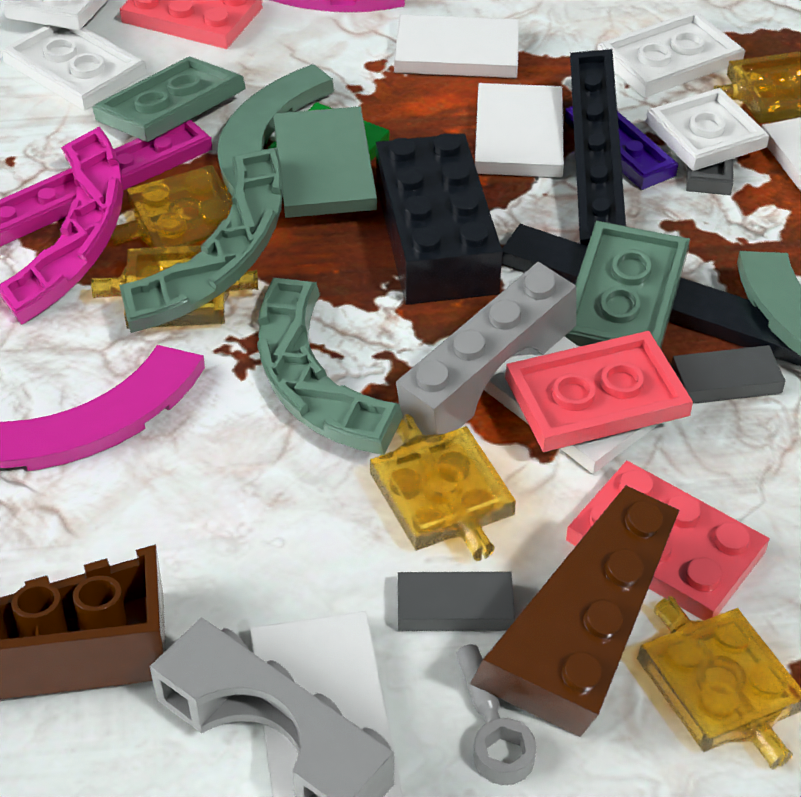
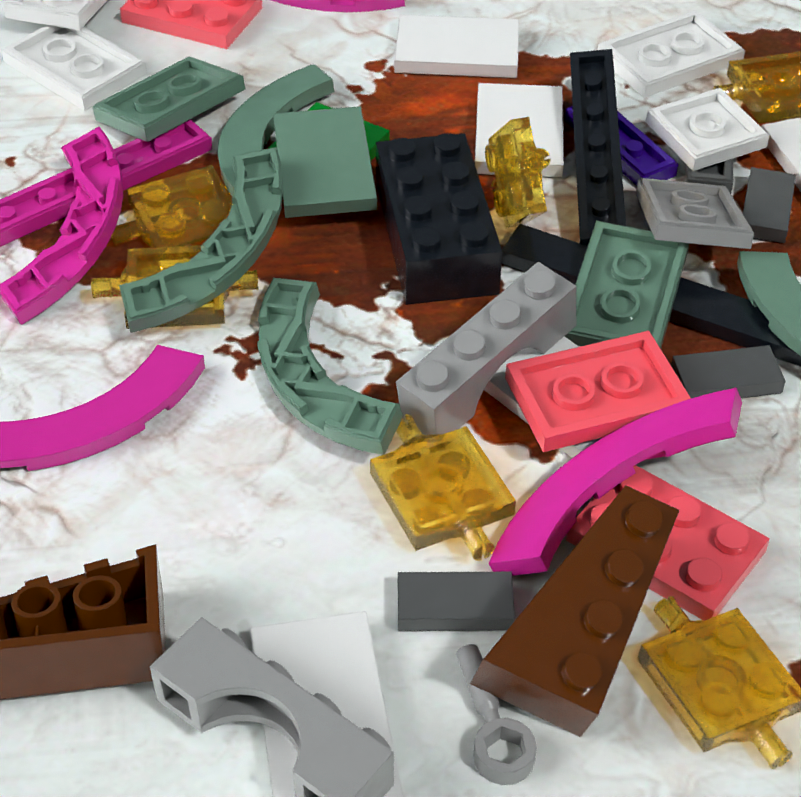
none -> clear yellow plate [485,117,550,228]
none -> dark pink tile [489,388,742,576]
none -> light grey tile [636,178,754,249]
none -> dark grey tile [742,167,796,243]

